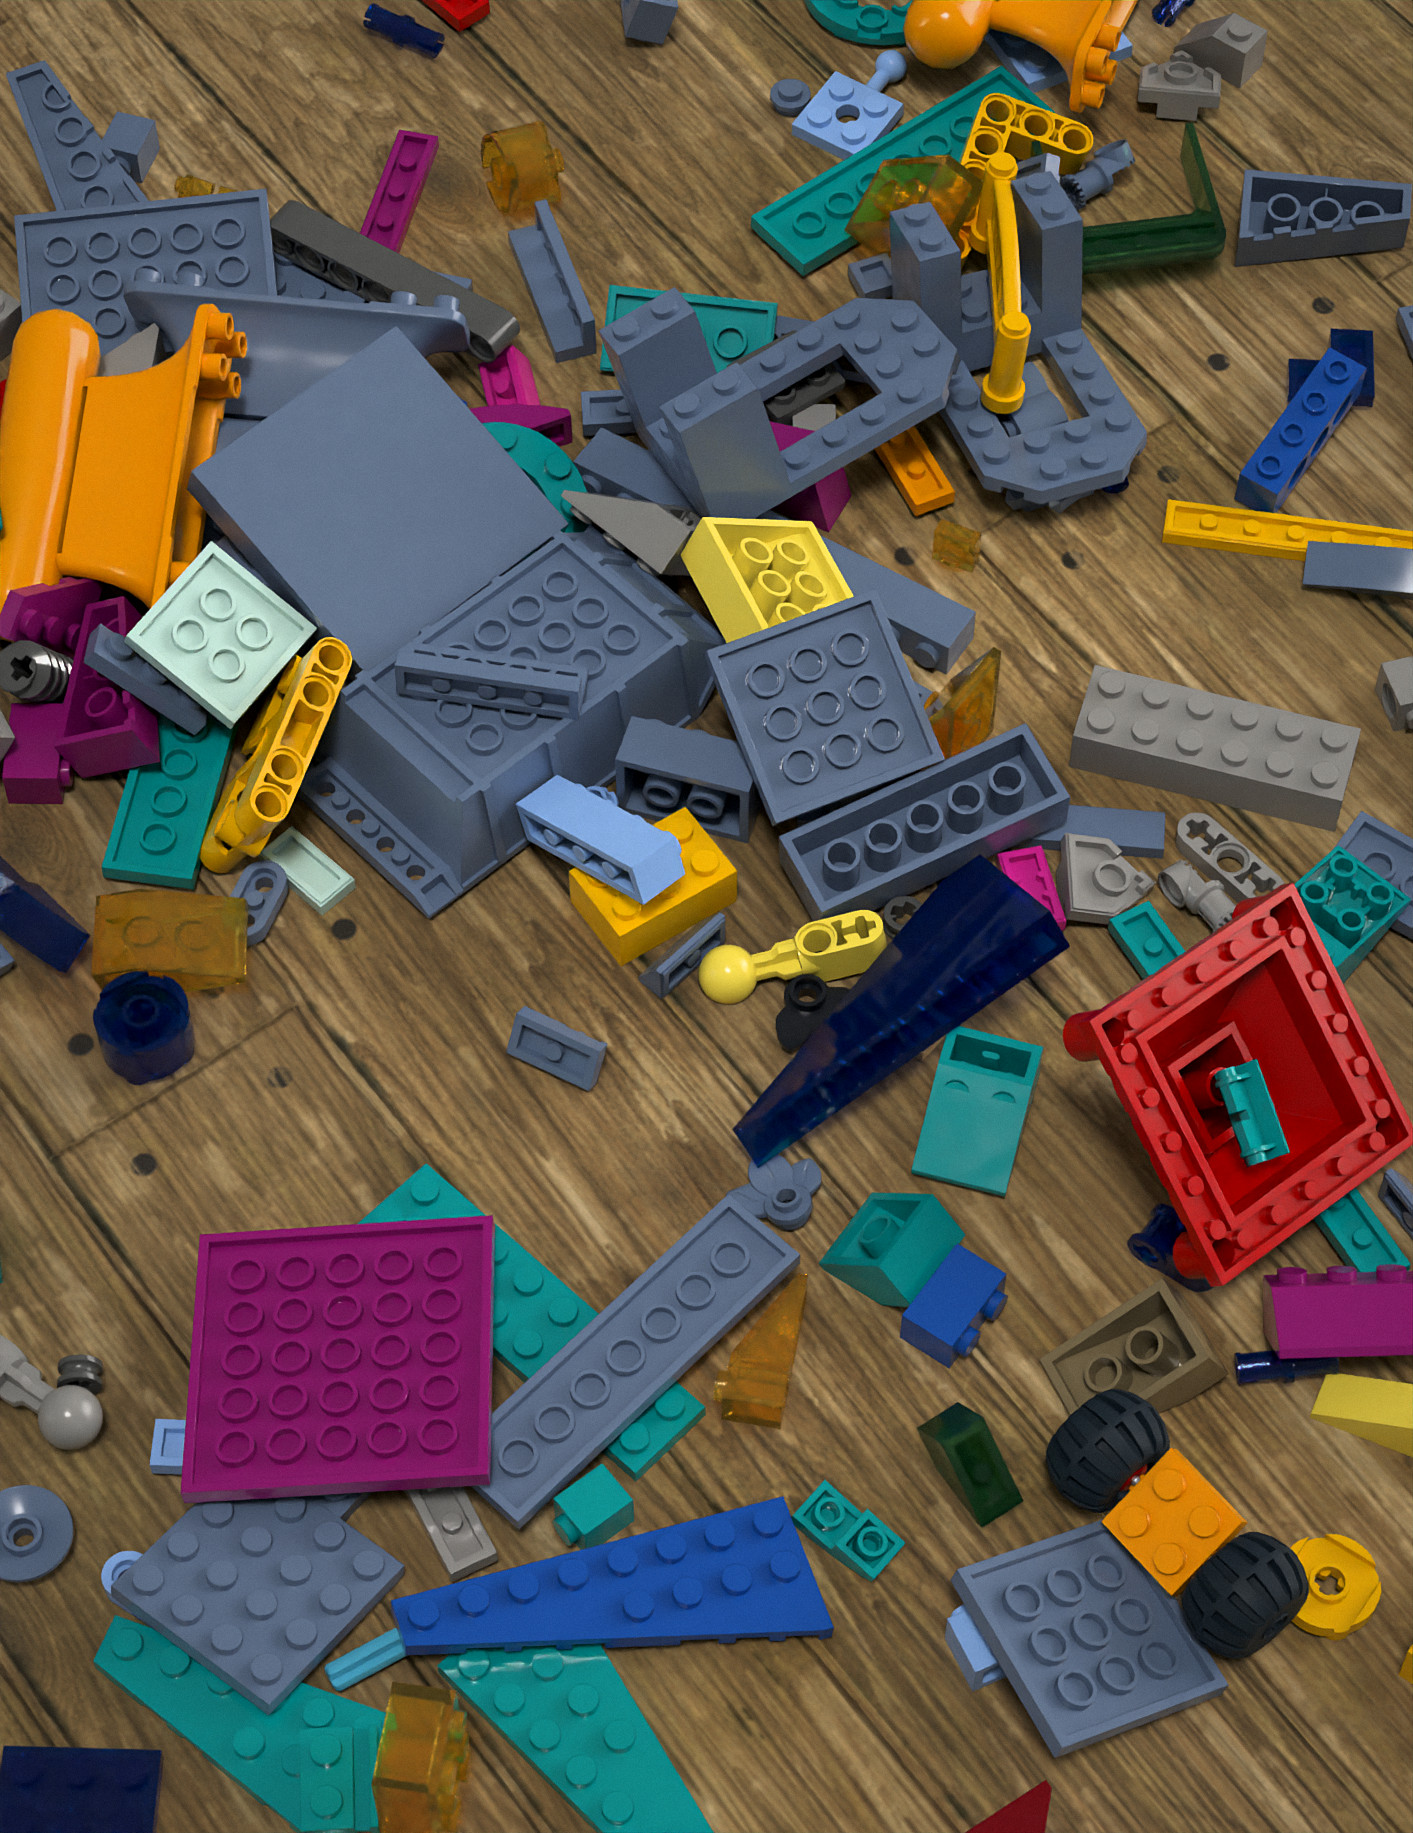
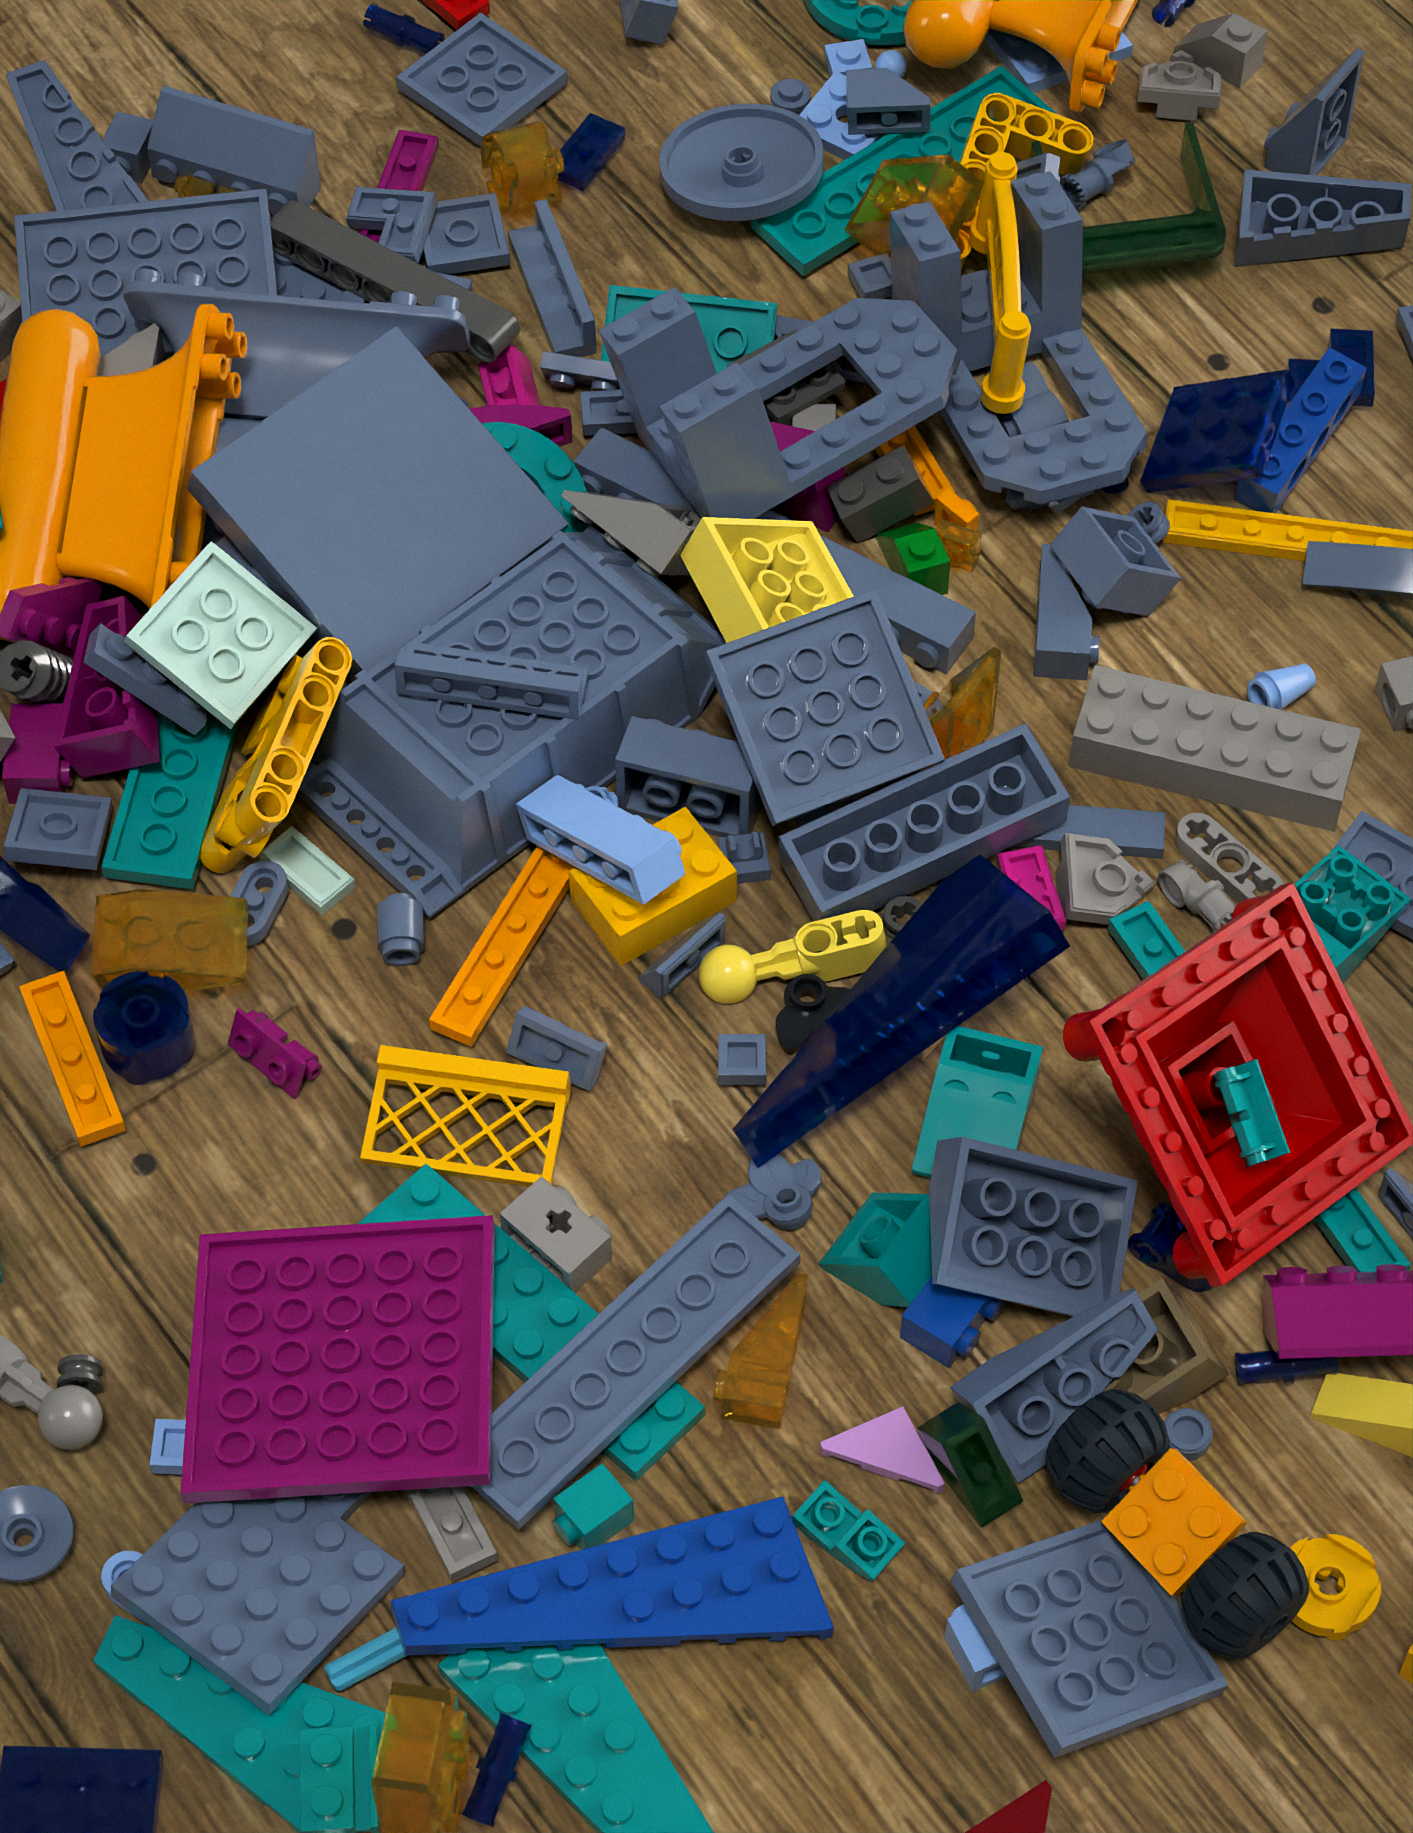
none -> sand blue plate [4,788,112,870]
none -> light orange plate [19,971,126,1147]
none -> sand blue slope [147,86,321,215]
none -> magenta hinge [228,1008,322,1099]
none -> sand blue tile [346,187,438,264]
none -> yellow fence [360,1045,572,1187]
none -> sand blue brick [376,893,424,966]
none -> sand blue plate [396,13,568,149]
none -> sand blue plate [423,193,510,274]
none -> light orange plate [429,845,575,1047]
none -> clear blue pin [462,1713,532,1827]
none -> light grey brick [500,1176,612,1293]
none -> sand blue plate [540,351,620,391]
none -> clear blue plate [548,113,625,191]
none -> sand blue dish [659,104,824,221]
none -> sand blue tile [718,832,771,884]
none -> sand blue plate [718,1034,766,1085]
none -> lavender tile [819,1406,945,1494]
none -> light blue plate [824,39,873,77]
none -> dark grey brick [826,445,935,543]
none -> sand blue slope [846,68,931,135]
none -> green slope [876,523,951,595]
none -> sand blue slope [929,1137,1138,1317]
none -> light orange plate [934,488,979,550]
none -> sand blue wedge [950,1287,1158,1484]
none -> sand blue slope [1033,544,1100,680]
none -> sand blue brick [1050,507,1181,616]
none -> sand blue bush [1127,502,1170,544]
none -> clear blue plate [1140,369,1295,493]
none -> sand blue tile [1164,1408,1213,1461]
none -> light blue cone [1247,663,1316,710]
none -> sand blue slope [1264,48,1365,176]

